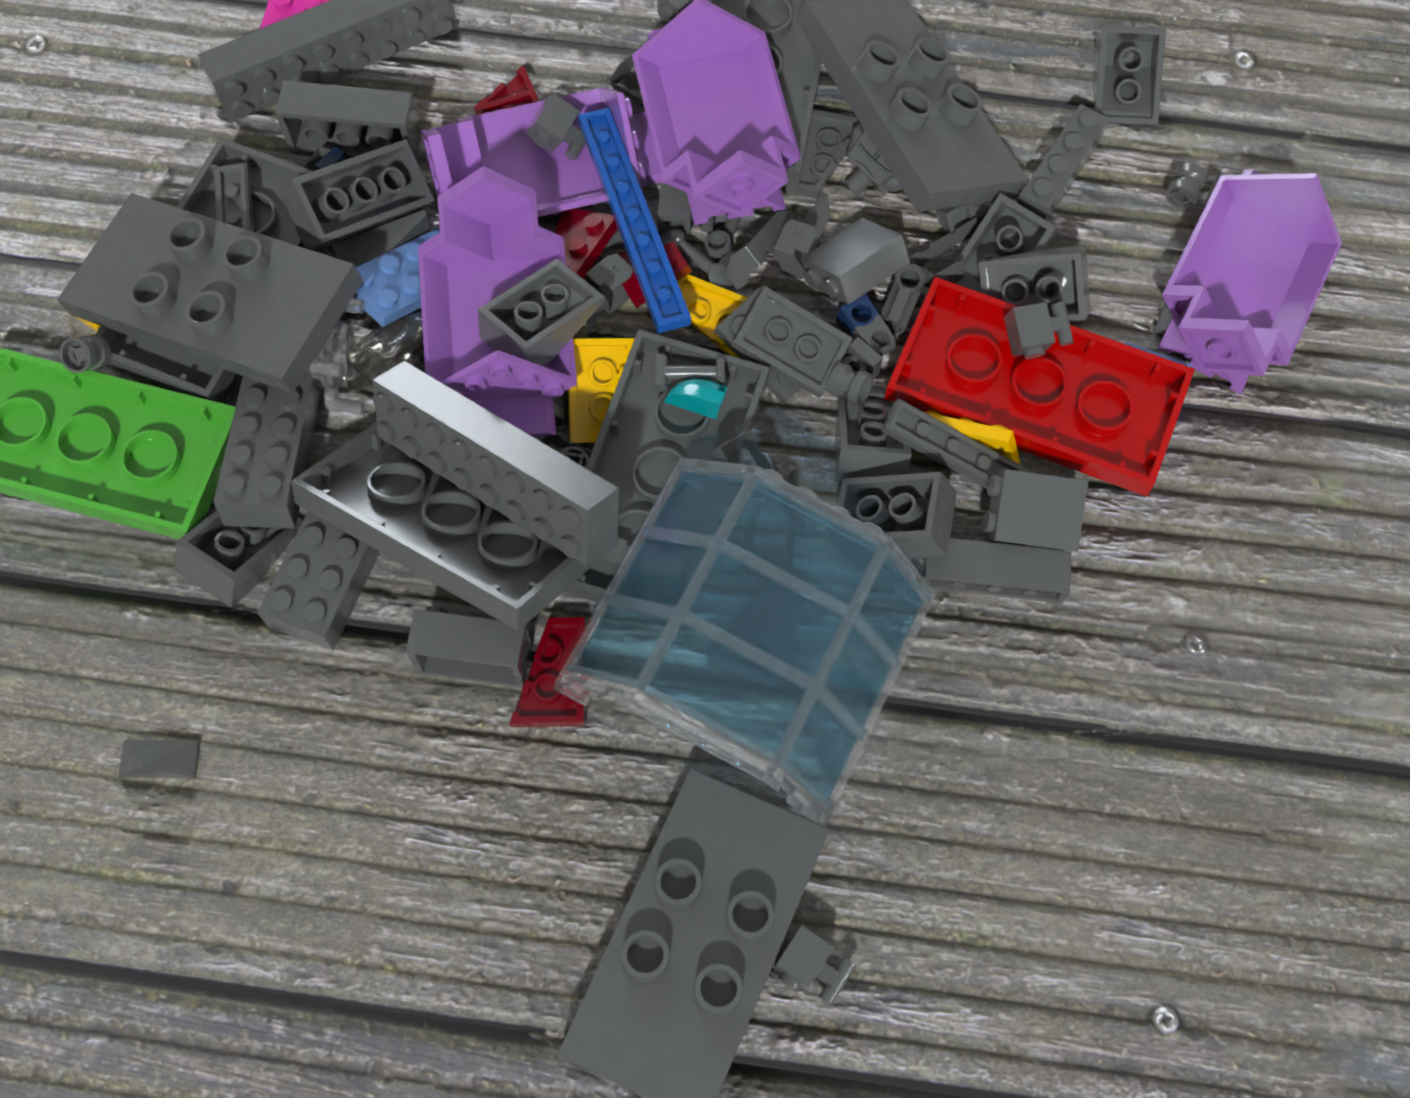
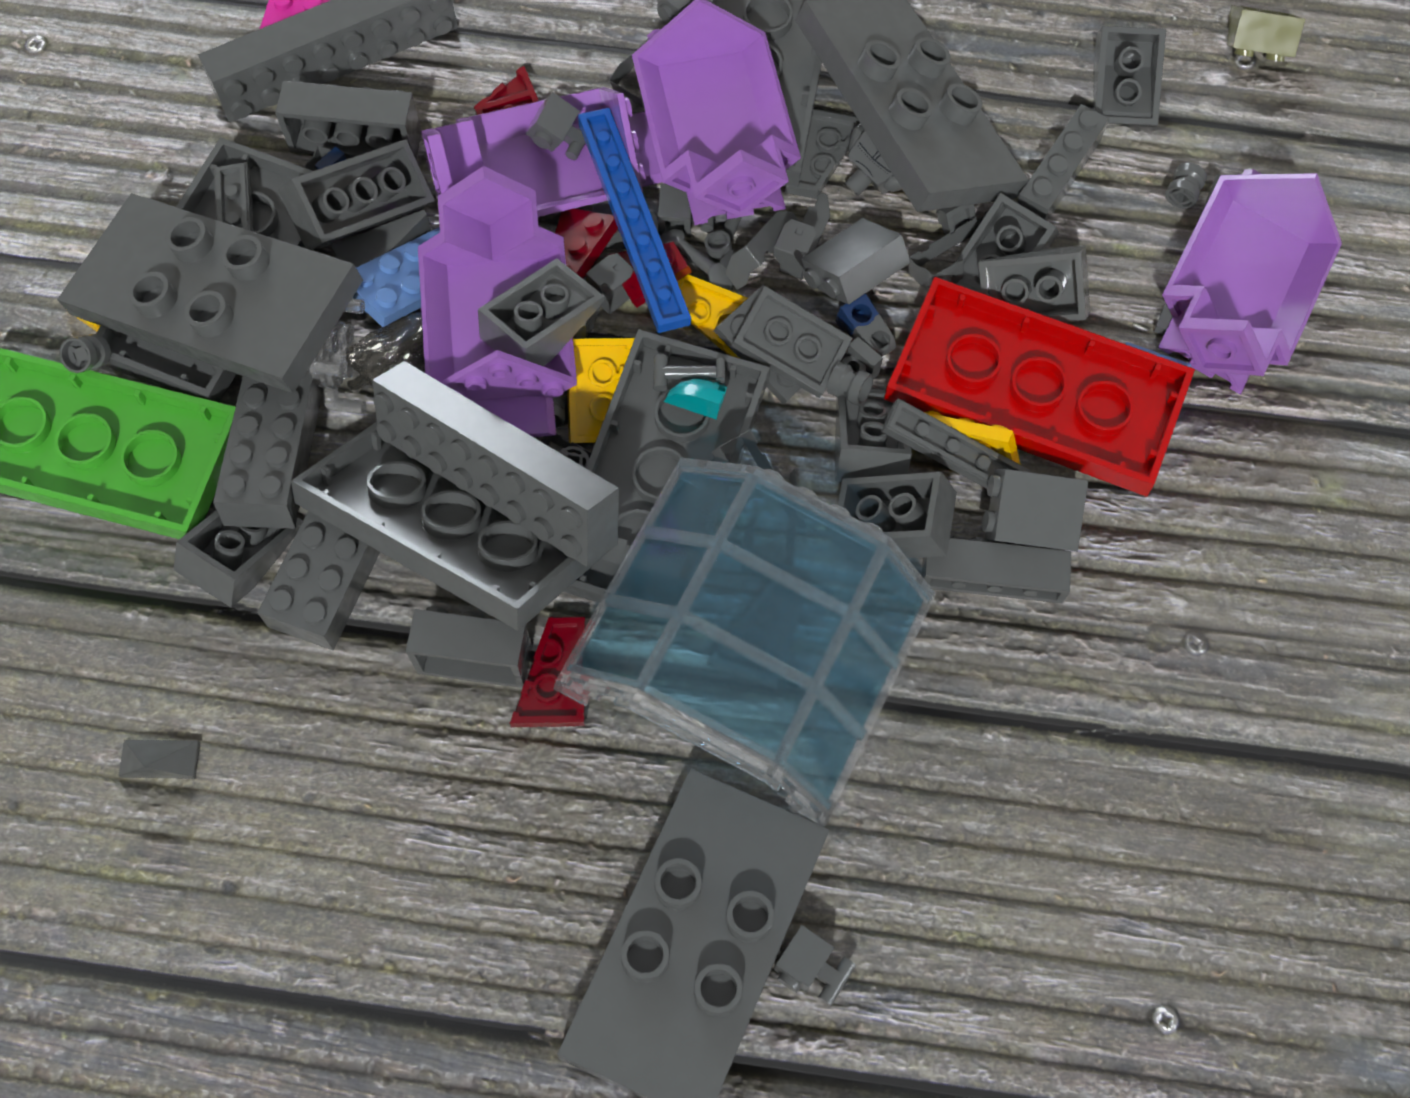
dark grey piece [880,263,925,335] -> none
dark grey brick [1004,302,1074,359] -> none
none -> slope [1227,5,1305,62]

